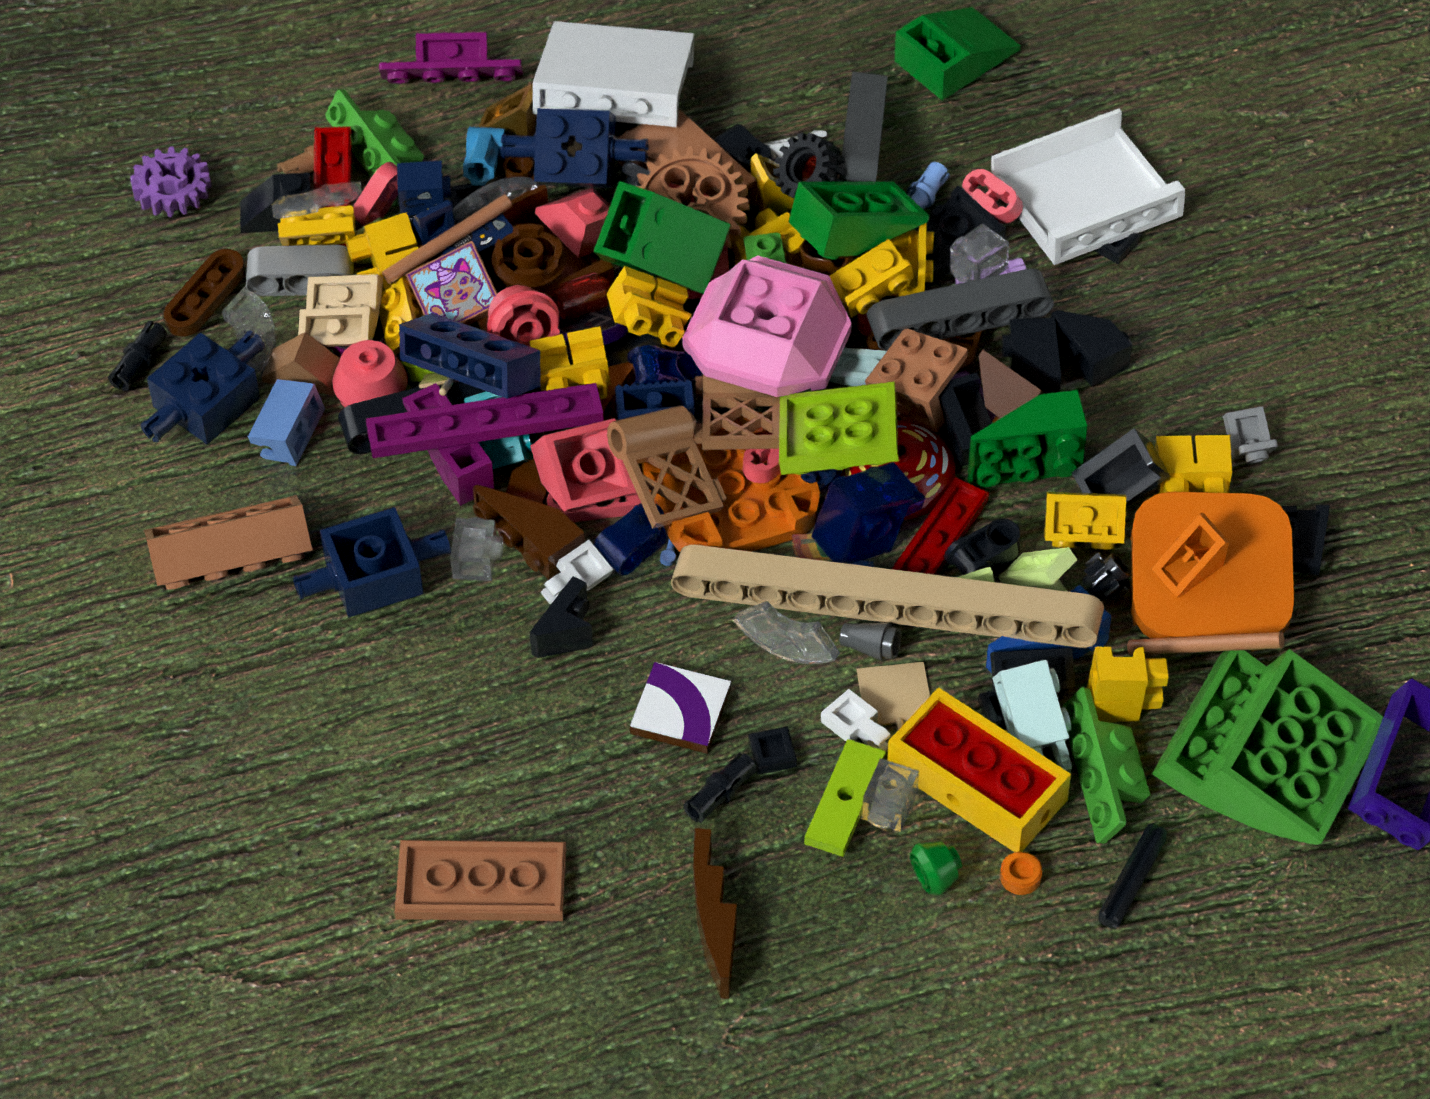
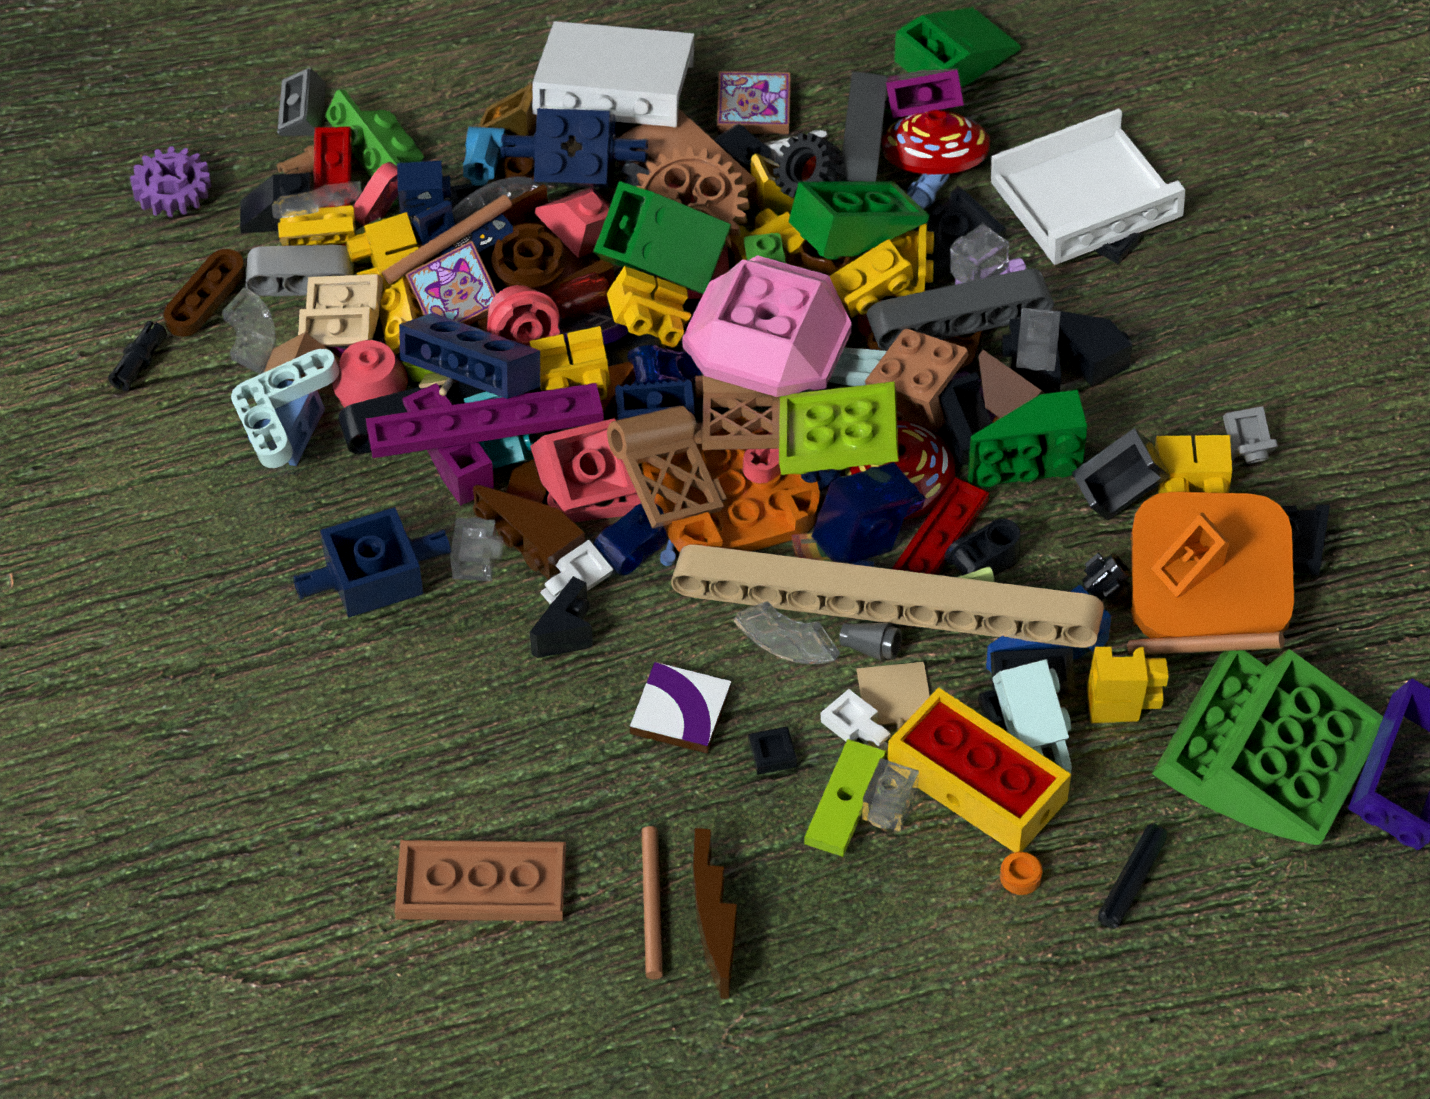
dark blue brick [141,330,265,445] -> none
nougat slope [144,495,312,590] -> none
magenta bracket [379,32,523,84] -> none
black pin [683,752,757,823] -> none
green cone [910,841,962,896] -> none
coral beam [962,169,1023,223] -> none
yellowish green tile [999,547,1077,591] -> none
yellow bracket [1044,492,1126,550] -> none
bright green bracket [1061,687,1150,844] -> none
none -> light aqua beam [231,349,340,468]
none -> dark grey slope [277,67,326,136]
none -> nougat bar [642,826,663,979]
none -> tile [717,72,790,134]
none -> red dish [881,110,990,175]
none -> magenta slope [886,69,964,118]
none -> clear brick [1016,308,1061,371]

